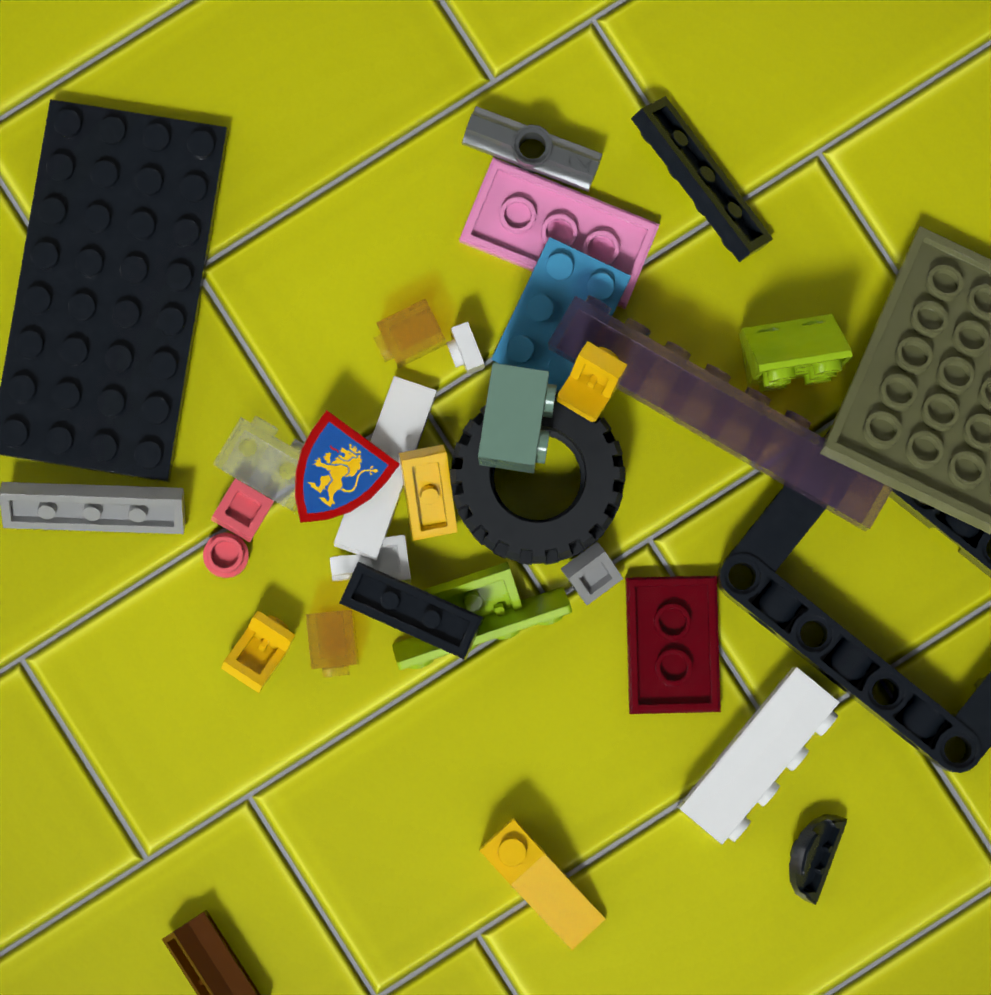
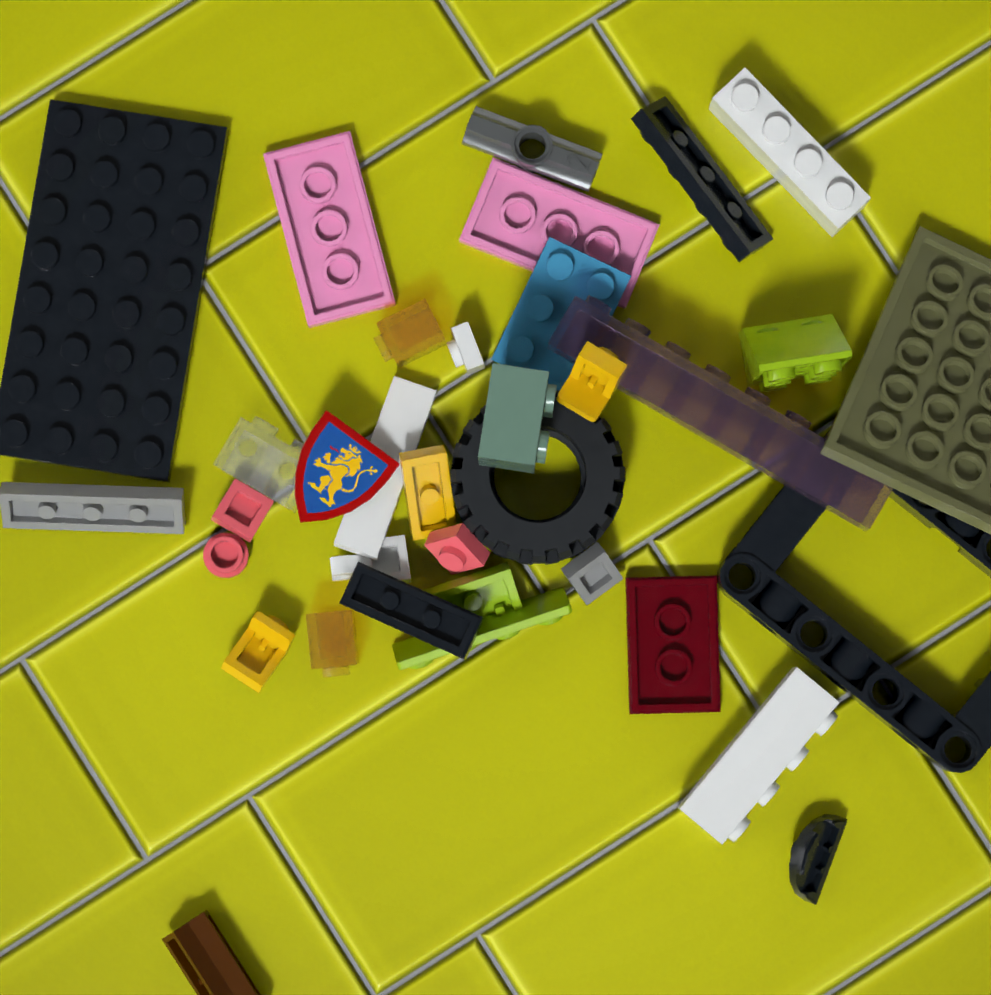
yellow slope [479,817,606,950] -> none
none -> bright pink tile [263,131,396,328]
none -> coral plate [424,523,490,575]
none -> white brick [709,67,871,237]

